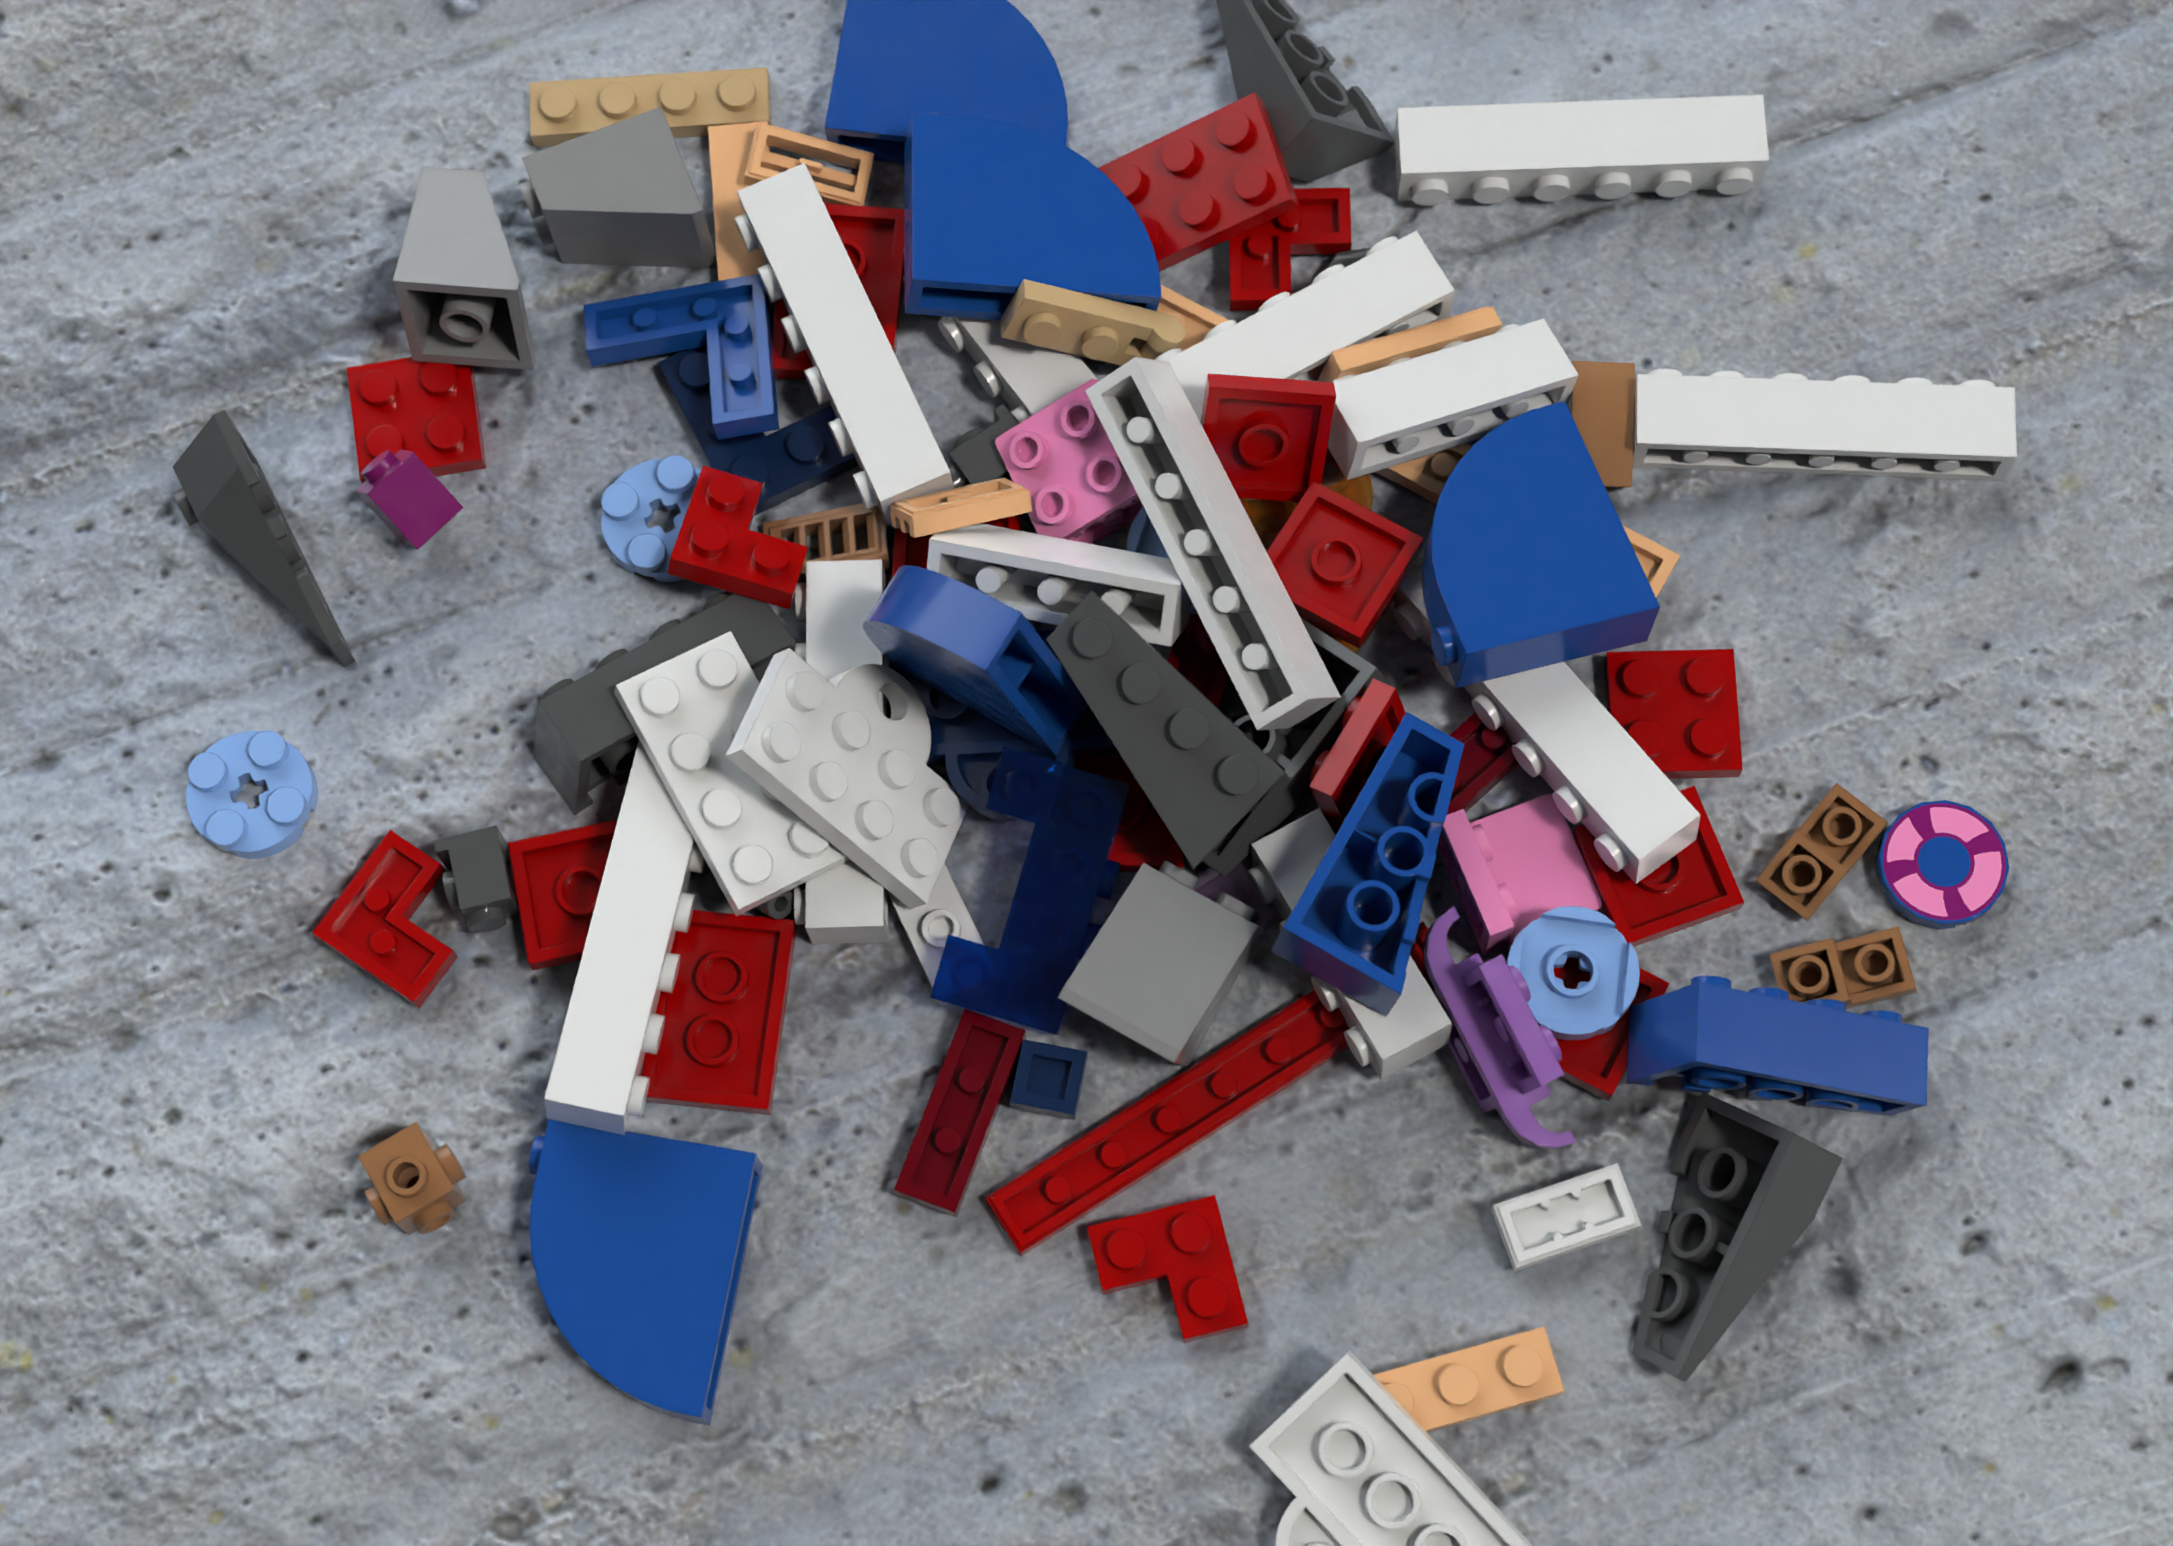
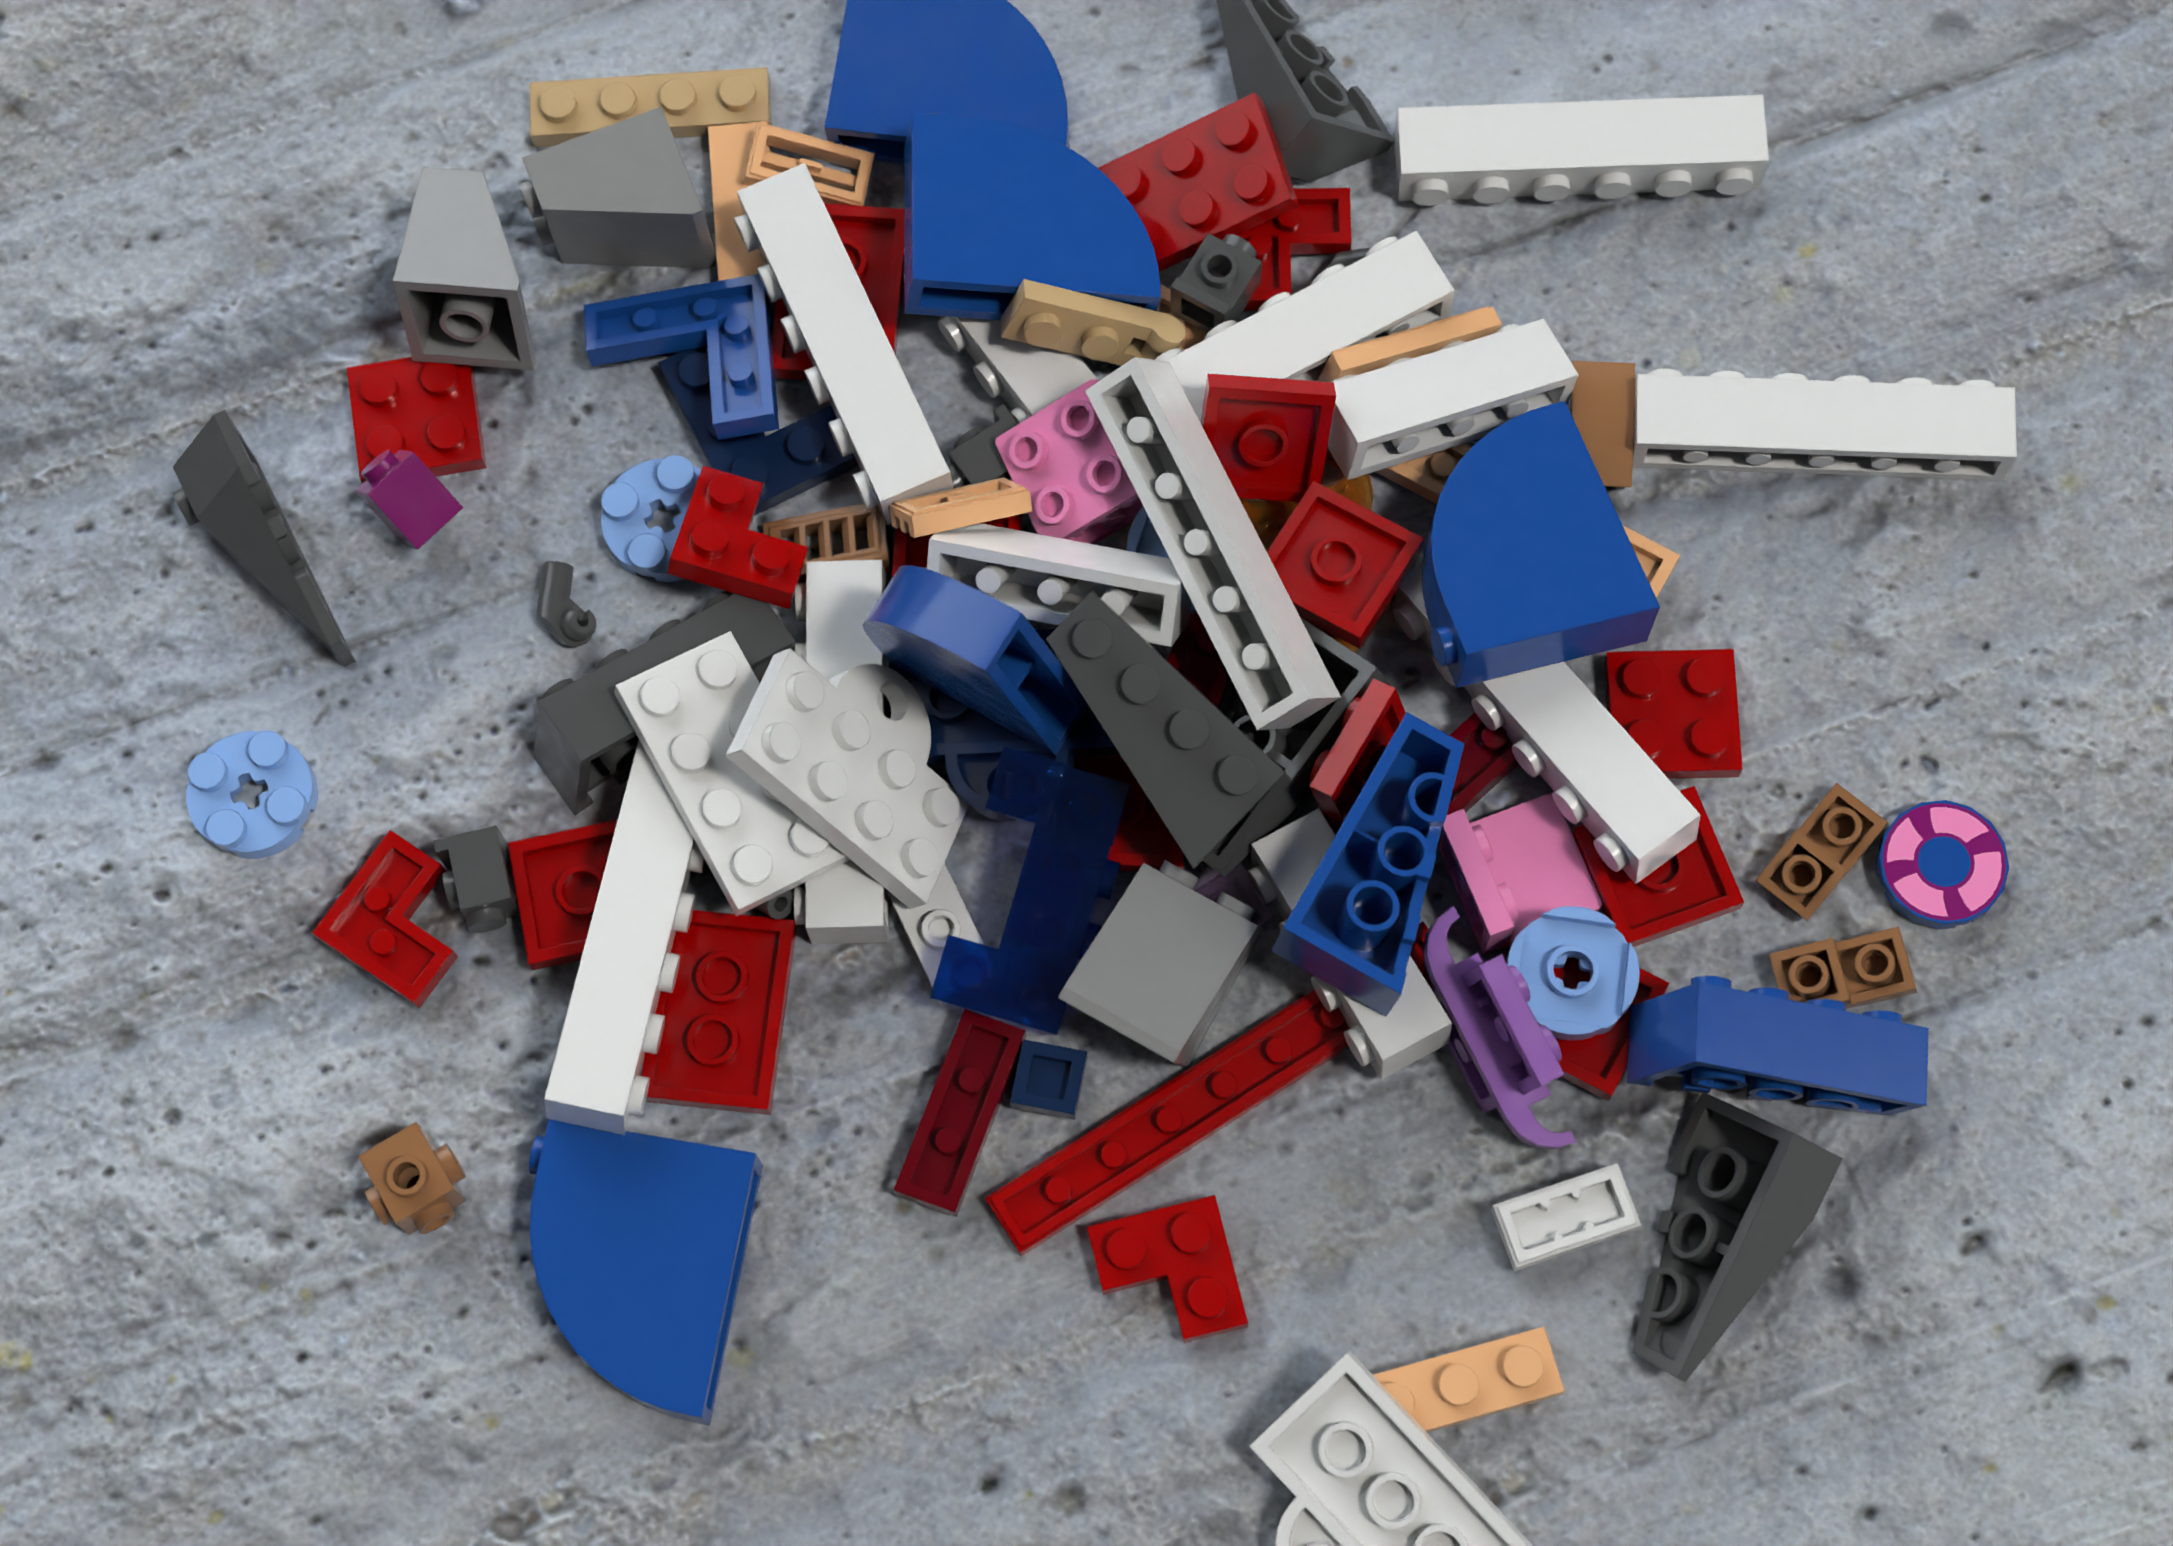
none -> dark grey arm [536,561,597,646]
none -> dark grey brick [1171,233,1262,333]

